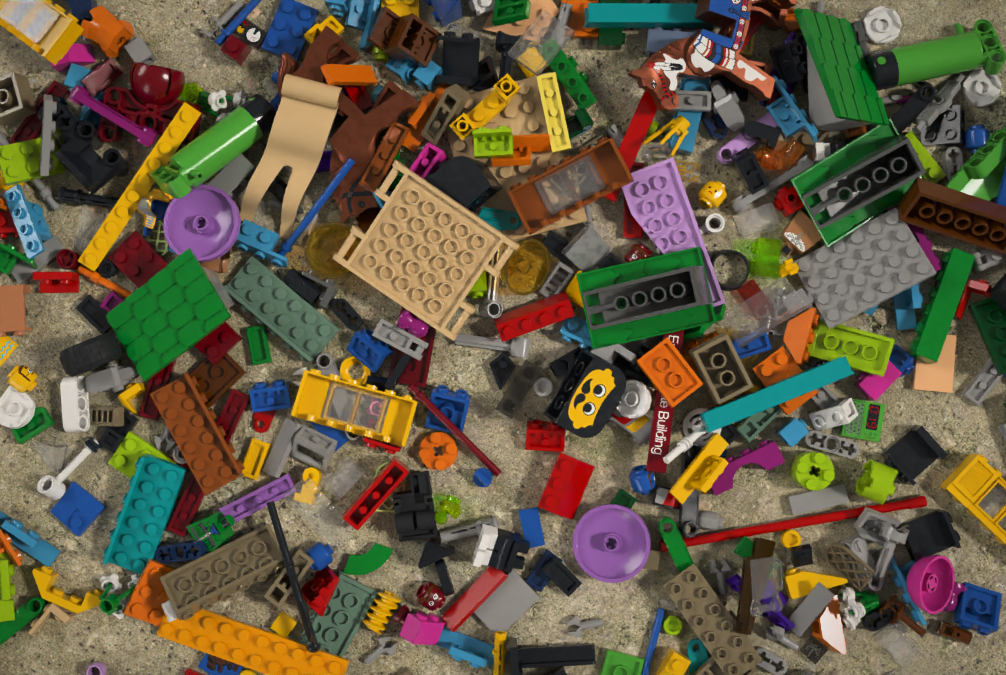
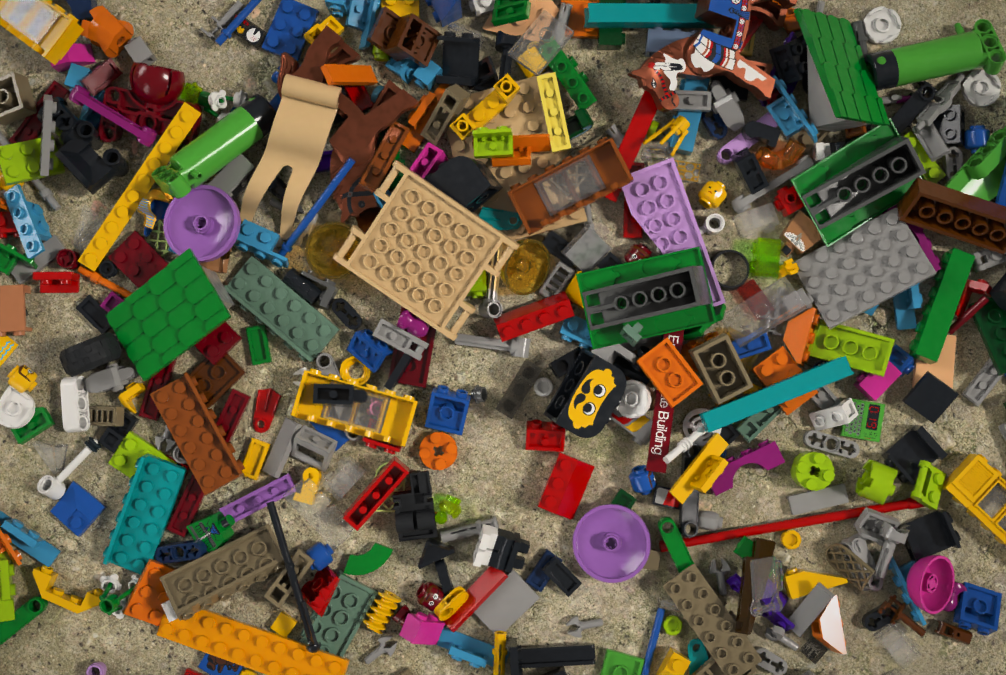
tan bracket [28,602,77,635] -> none
black pin [58,186,119,209] -> none
dark red brick [220,34,251,66] -> none
blue bracket [249,379,292,413] -> none
black plate [367,375,387,392] -> none
dark red bar [407,383,502,477] -> none
blue plate [473,468,492,488] -> none
black piece [489,352,516,390] -> none
blue tile [518,507,545,548] -> none
dark azure brick [775,417,809,447] -> none
black plate [790,544,813,567] -> none
white plant [838,584,880,631] -> none
none -> black brick [313,384,368,407]
none -> yellow piece [434,586,469,621]
none -> dark grey plate [471,385,487,404]
none -> sand green tile [620,322,643,347]
none -> black tile [902,371,959,424]
none -> lime plate [910,460,946,510]
none -> light grey tile [915,123,950,162]
none -> dark red piece [948,295,990,335]

